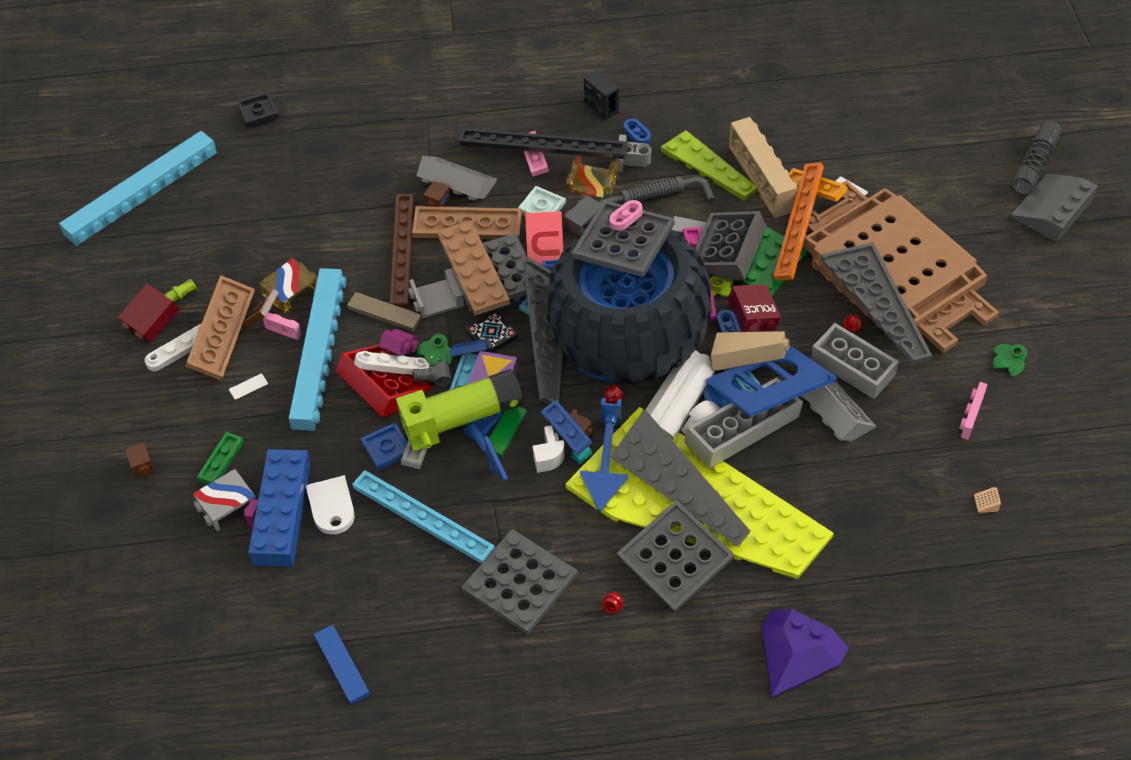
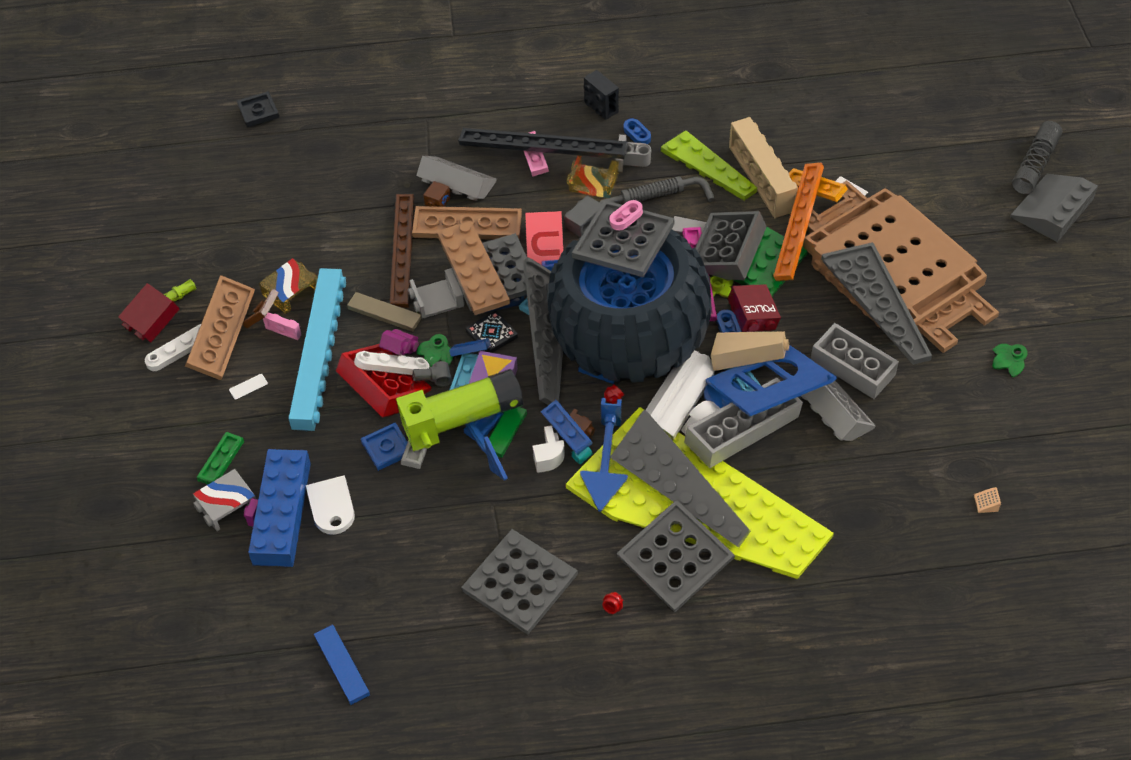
medium azure brick [59,131,217,246] -> none
reddish brown brick [125,443,155,478] -> none
medium azure plate [352,470,495,564] -> none
light aqua tile [518,186,566,216] -> none
dark purple wedge [762,609,849,698] -> none
red plate [843,314,863,333] -> none
bright pink plate [959,382,988,440] -> none

